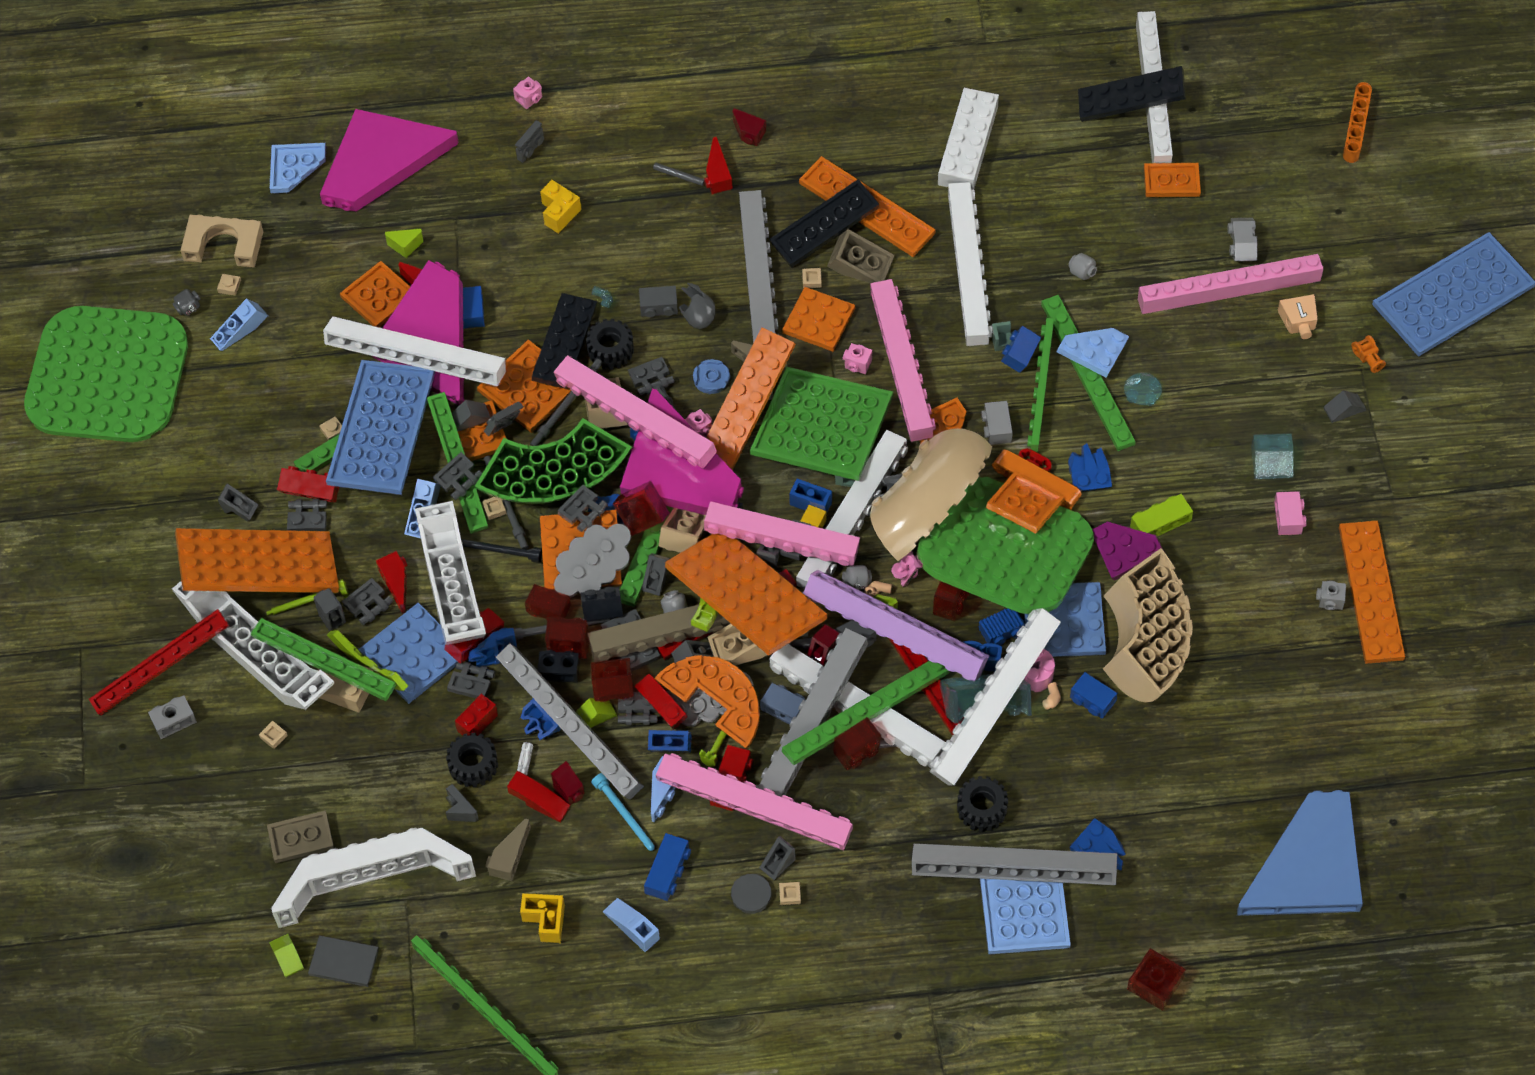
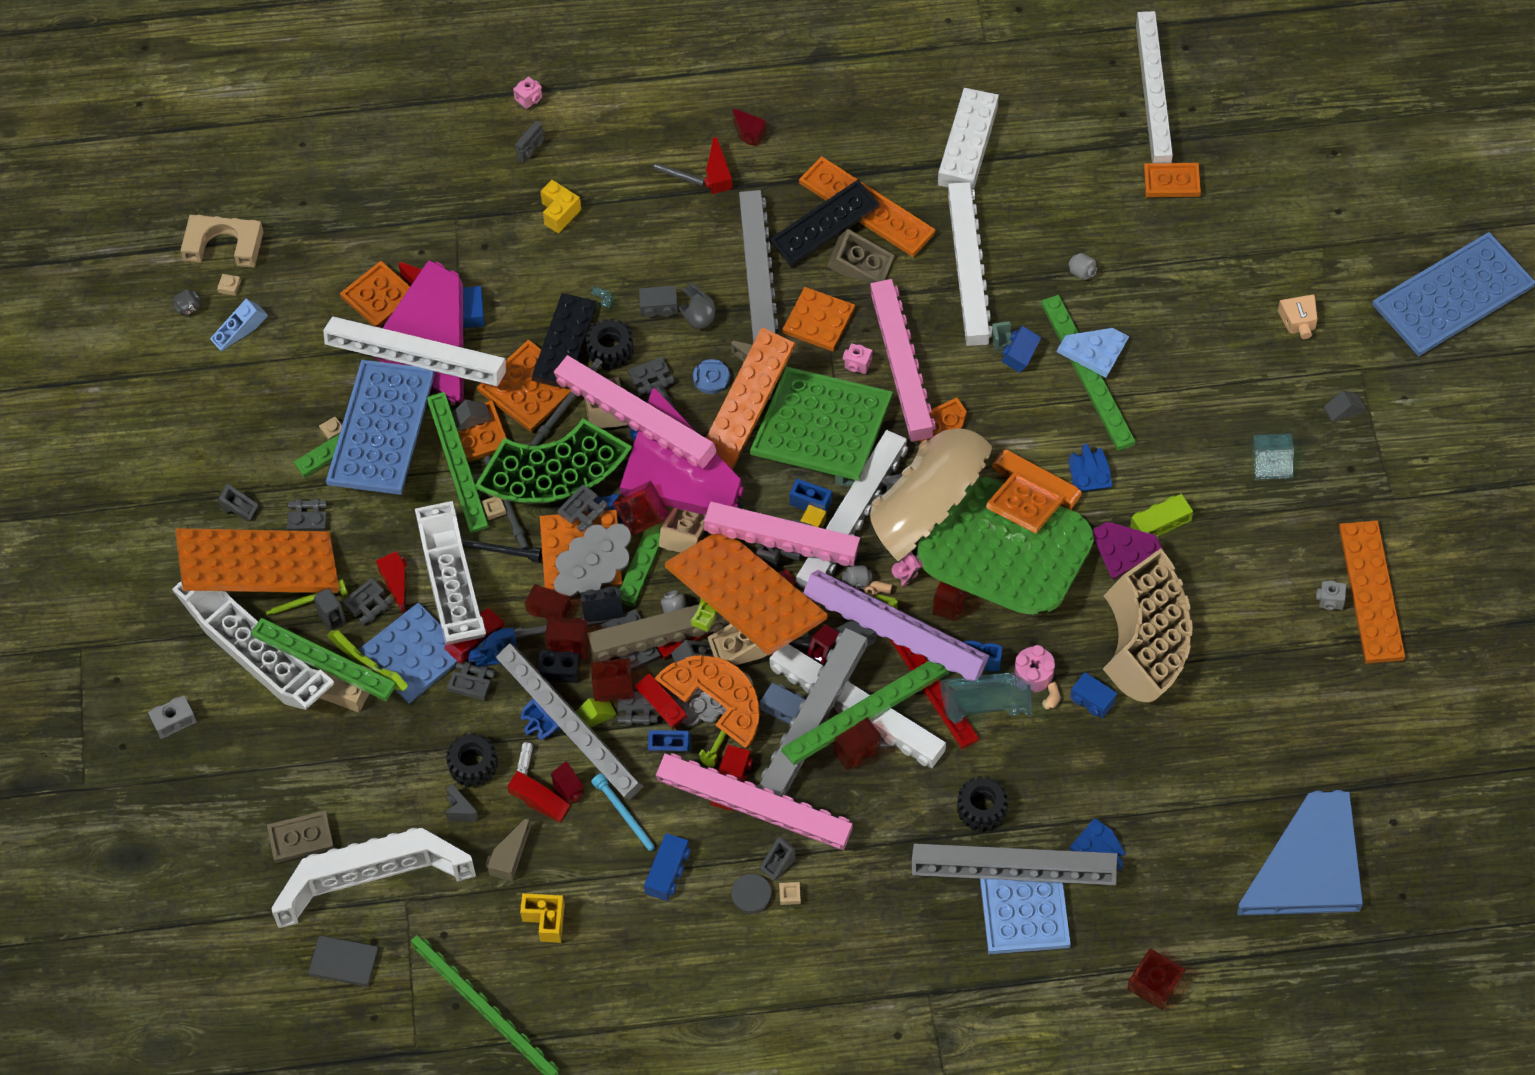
bright green plate [24,306,188,442] -> none
red tile [89,609,230,716] -> none
tan plate [259,721,288,749] -> none
lime slope [269,934,304,978] -> none
light blue plate [270,143,326,193] -> none
red brick [277,466,339,503] -> none
dark pink slope [320,109,459,212] -> none
lime slope [385,229,423,258] -> none
light blue slope [404,479,441,538] -> none
dark grey plate [433,452,482,501] -> none
red brick [455,693,498,736] -> none
dark grey plate [484,401,524,436] -> none
light blue slope [603,898,660,952] -> none
dark grey slope [641,553,669,596] -> none
light blue slope [651,756,676,823] -> none
bright pink brick [684,409,713,438] -> none
tan plate [802,268,821,288] -> none
white brick [929,608,1061,785] -> none
blue brick [979,608,1025,645] -> none
light grey brick [981,401,1012,445] -> none
red beam [1018,448,1052,473] -> none
medium blue plate [1024,582,1106,657] -> none
bright green plate [1027,318,1054,453] -> none
black plate [1078,66,1186,122] -> none
clear light blue dish [1124,373,1162,406] -> none
bright pink brick [1138,254,1323,314] -> none
light grey brick [1227,218,1257,261] -> none
bright pink brick [1274,492,1306,535] -> none
orange beam [1343,82,1372,163] -> none
orange connector [1351,335,1386,373] -> none

